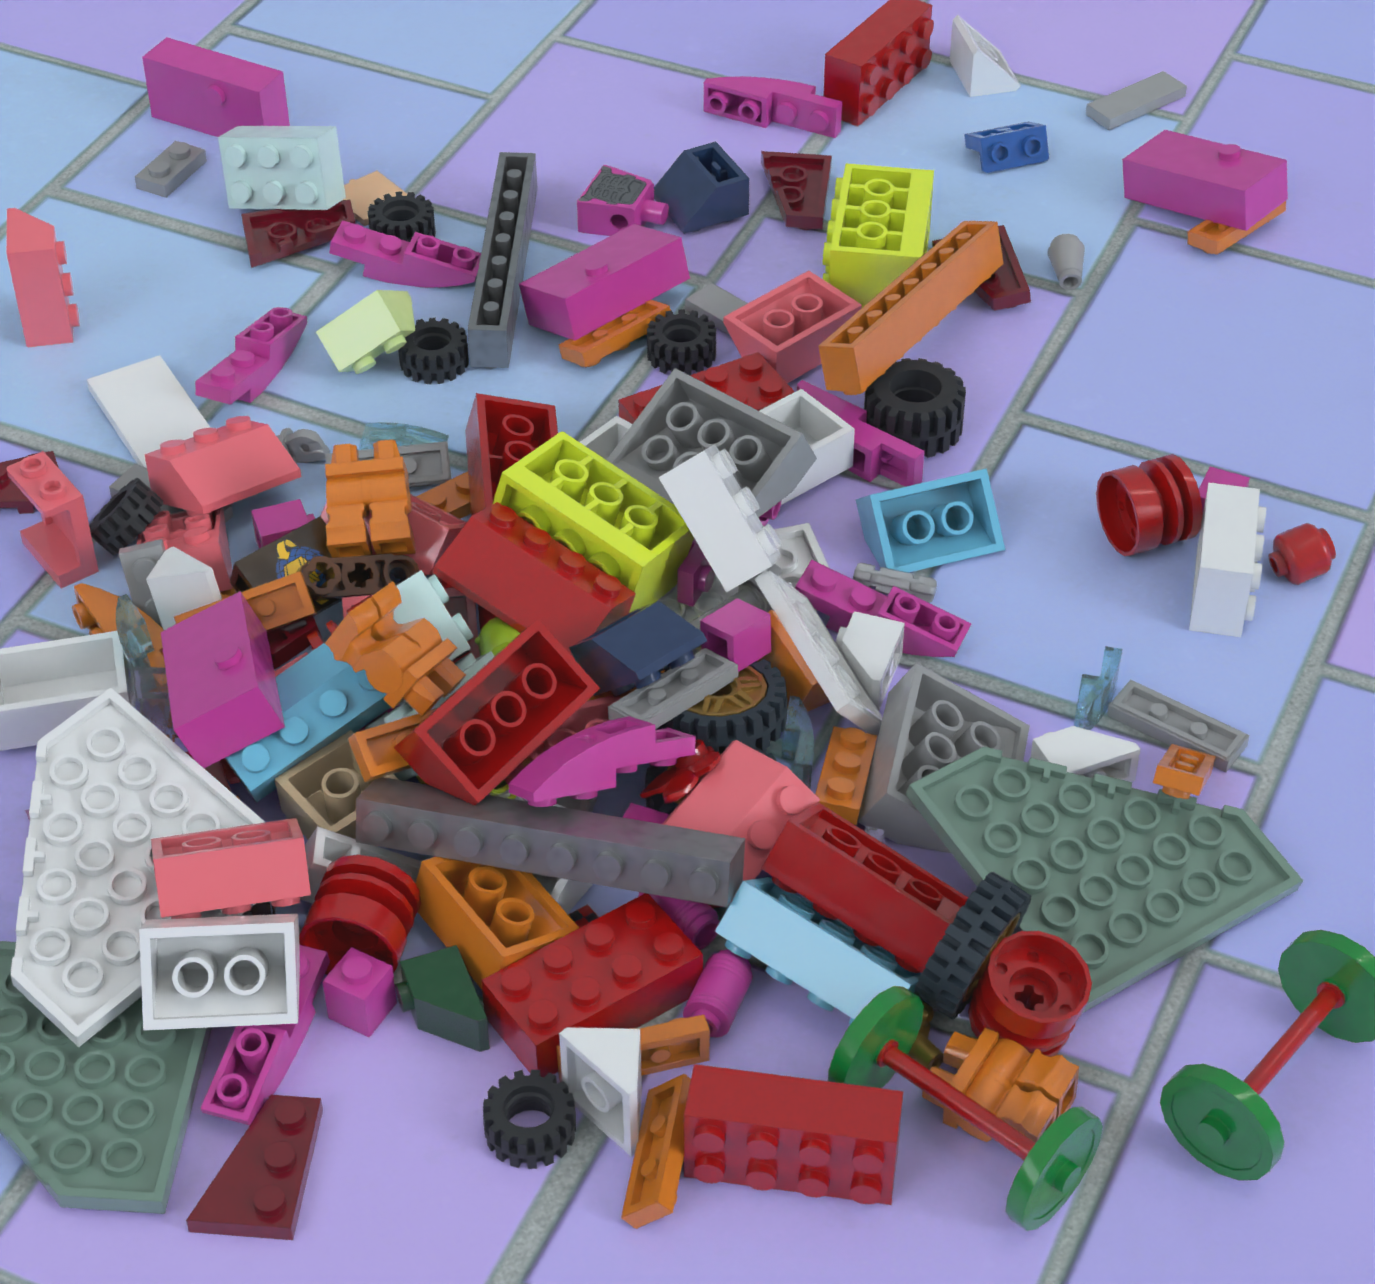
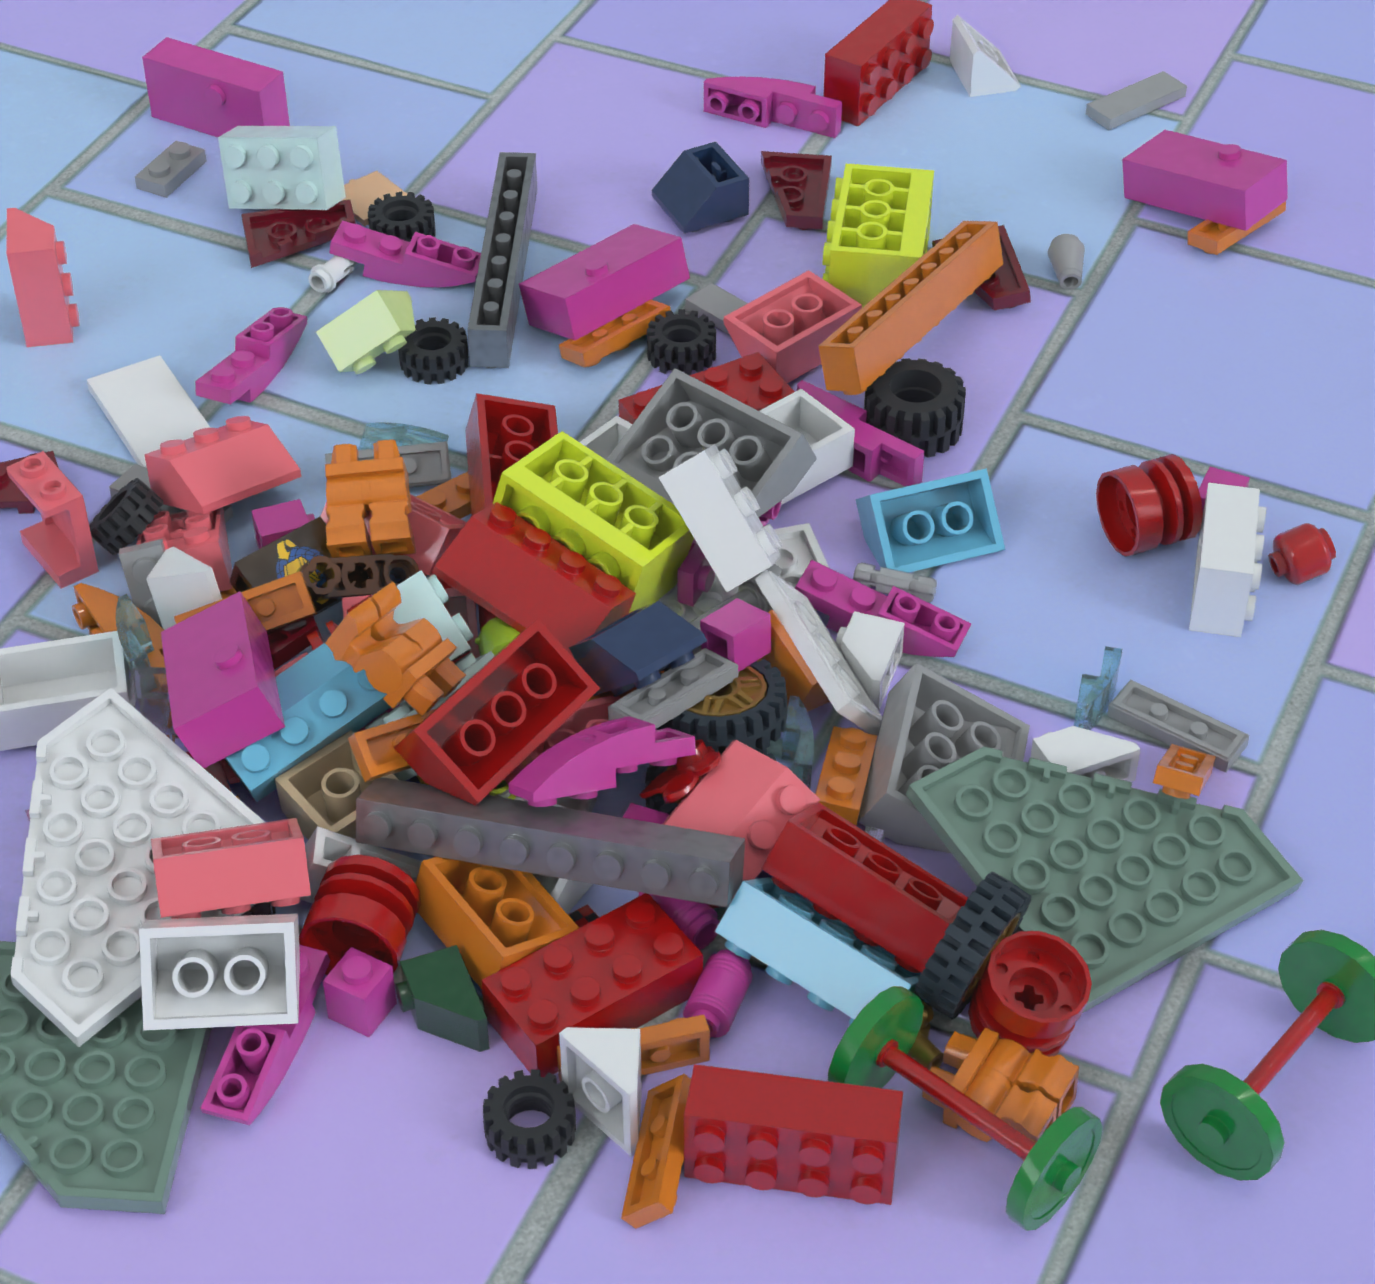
dark red wing [186,1094,323,1240] -> none
light grey piece [277,428,330,464] -> none
dark pink torso [577,164,669,236] -> none
blue bracket [964,121,1049,173] -> none
none -> white pin [309,255,354,293]

